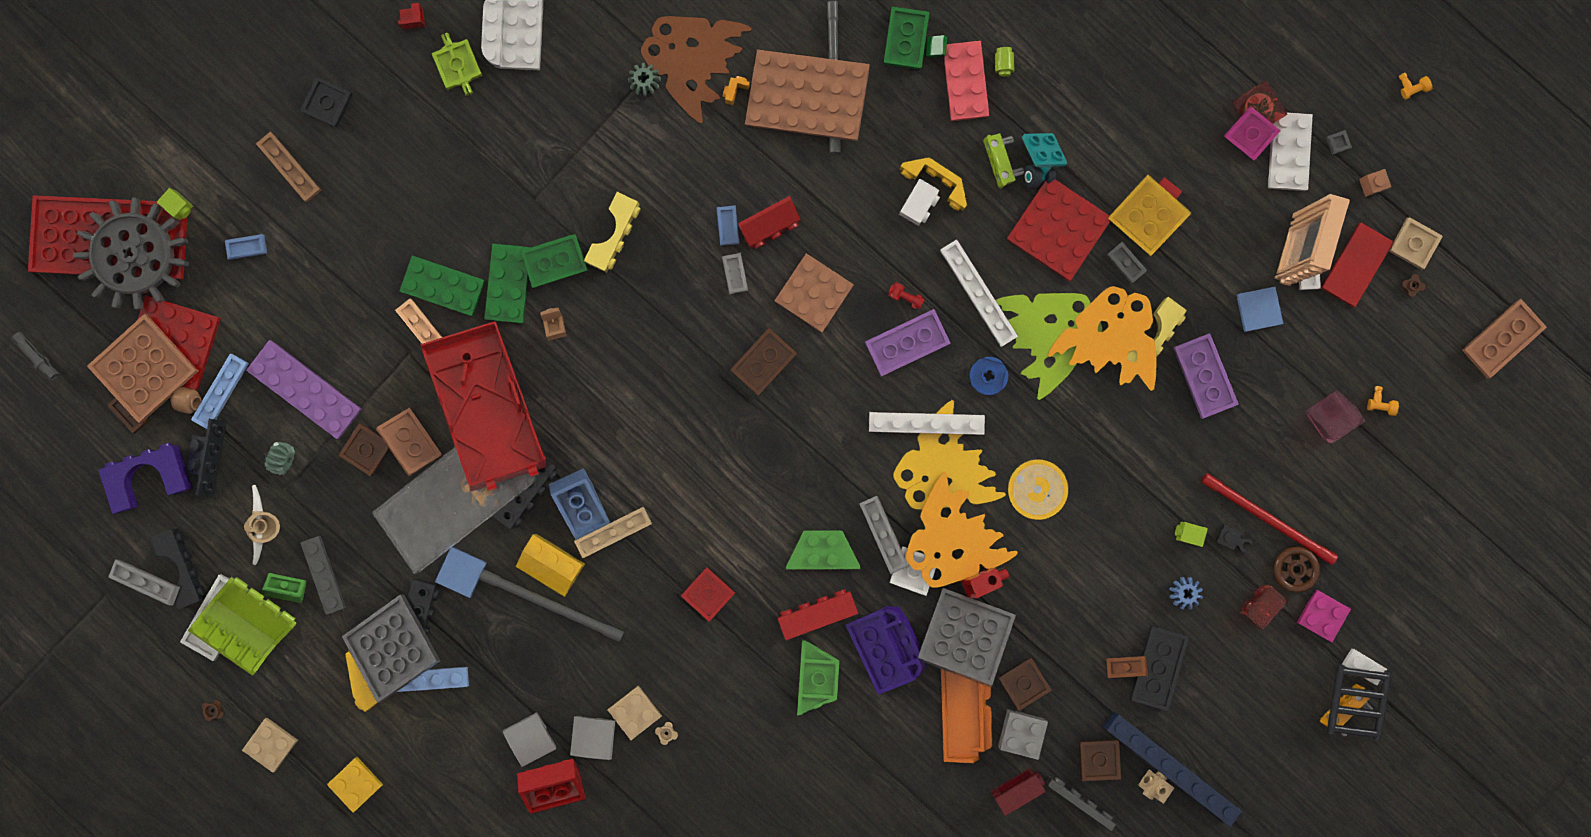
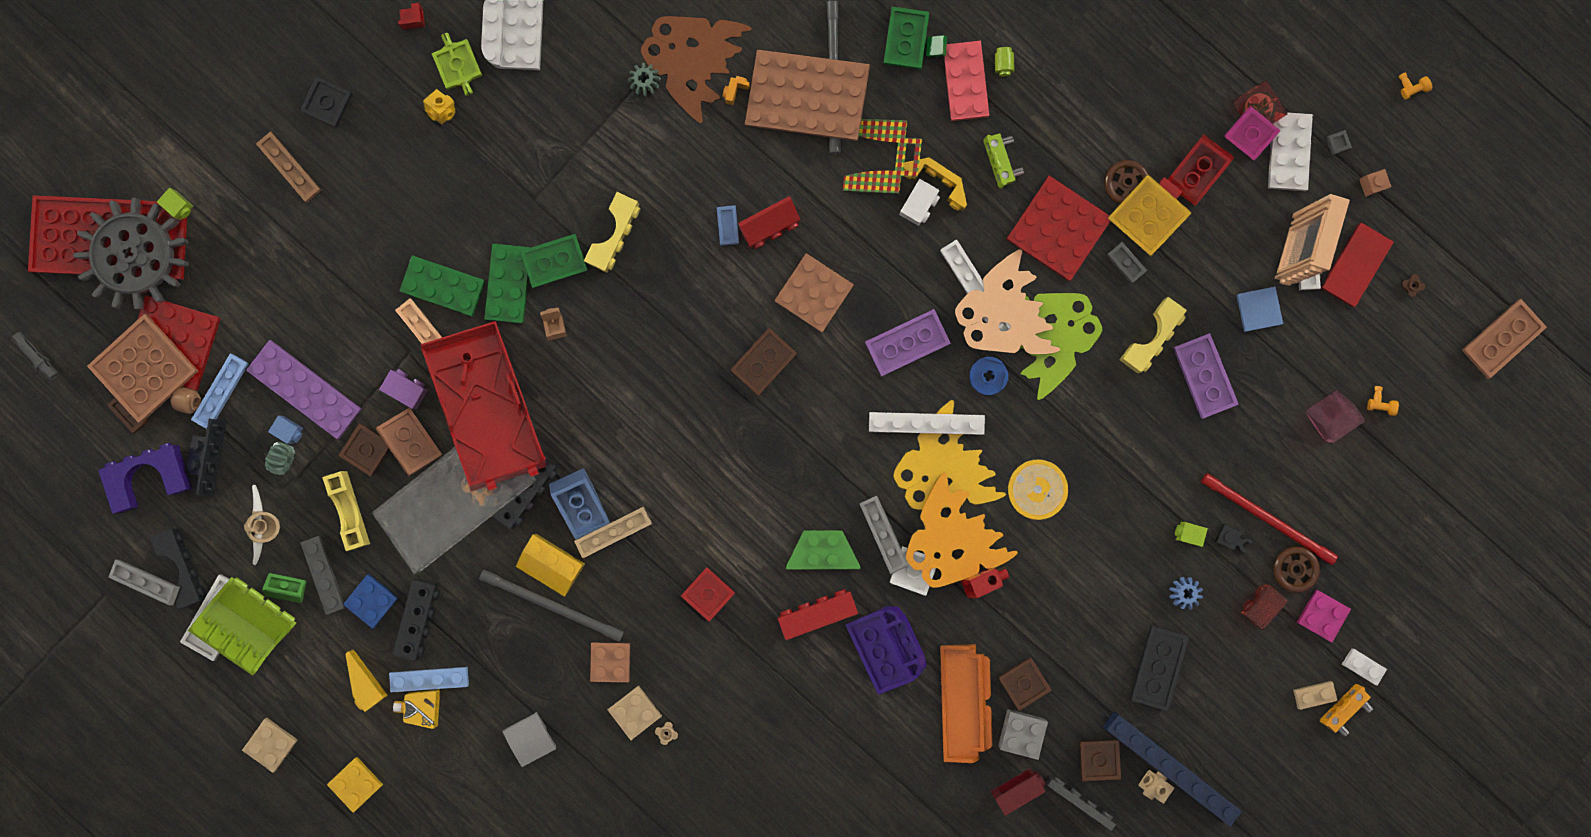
reddish brown plate [202,700,224,721] -> none
medium blue tile [225,234,267,260] -> none
flat silver plate [342,594,440,703] -> none
medium blue tile [435,547,487,598] -> none
red slope [517,759,586,814] -> none
light grey slope [570,716,615,760] -> none
light grey plate [722,253,748,294] -> none
bright green wing [797,640,839,715] -> none
red bar [888,282,925,309] -> none
flat silver plate [918,588,1016,687] -> none
teal plate [1022,133,1067,188] -> none
light orange piece [1048,286,1156,391] -> none
dark orange plate [1106,656,1148,678] -> none
black bar [1327,664,1391,741] -> none
tan plate [1389,217,1443,270] -> none
none -> medium blue brick [268,415,303,444]
none -> light yellow arch [322,471,370,551]
none -> blue plate [343,574,399,629]
none -> medium lavender brick [379,369,428,410]
none -> yellow torso [393,689,440,729]
none -> yellow brick [423,89,456,124]
none -> nougat plate [590,642,630,682]
none -> piece [843,119,922,194]
none -> light nougat piece [955,249,1060,354]
none -> reddish brown plate [1105,160,1149,204]
none -> red slope [1168,134,1234,206]
none -> tan plate [1293,681,1337,710]

